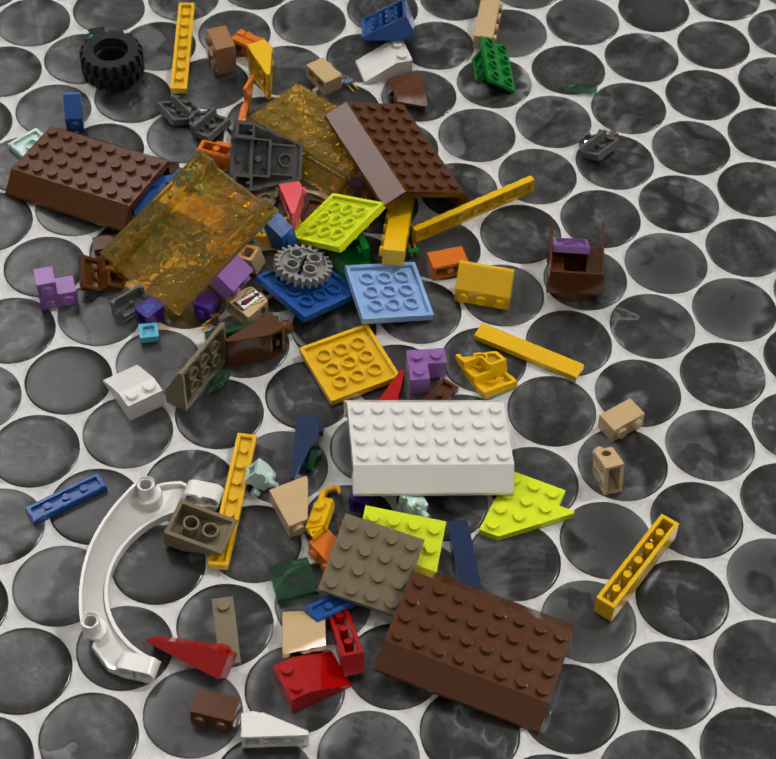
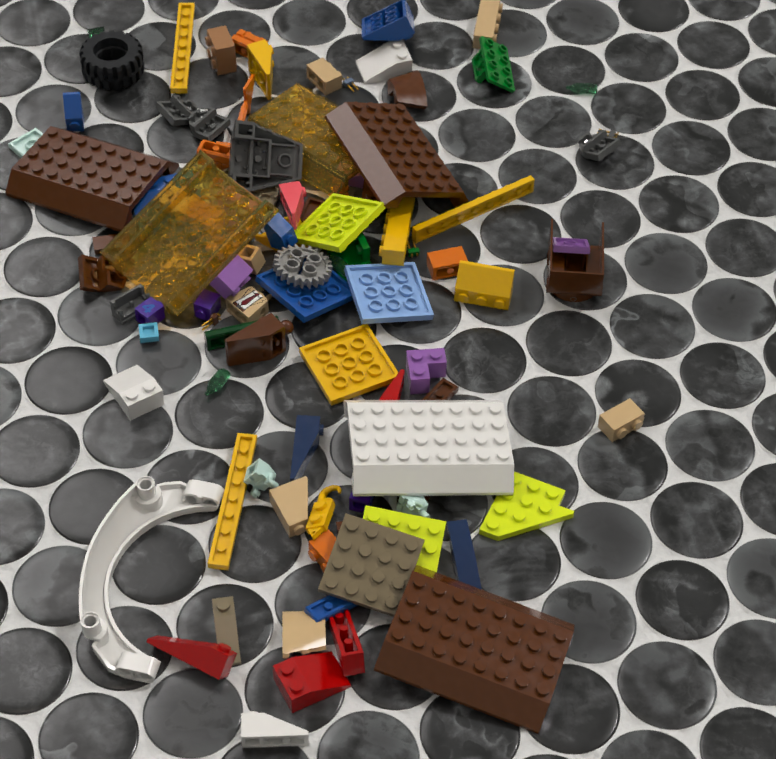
blue tile [25,473,107,526] -> none
medium lavender brick [33,266,78,310] -> none
dark tan slope [164,499,238,556] -> none
dark tan slope [165,322,227,411] -> none
reddish brown brick [190,688,241,732] -> none
clear green tile [267,557,318,604] -> none
dark green tile [305,449,324,471] -> none
yellow slope [455,351,517,399] -> none
yellow tile [474,323,584,381] -> none
tan torso [592,446,624,495] -> none
yellow brick [593,513,679,621] -> none

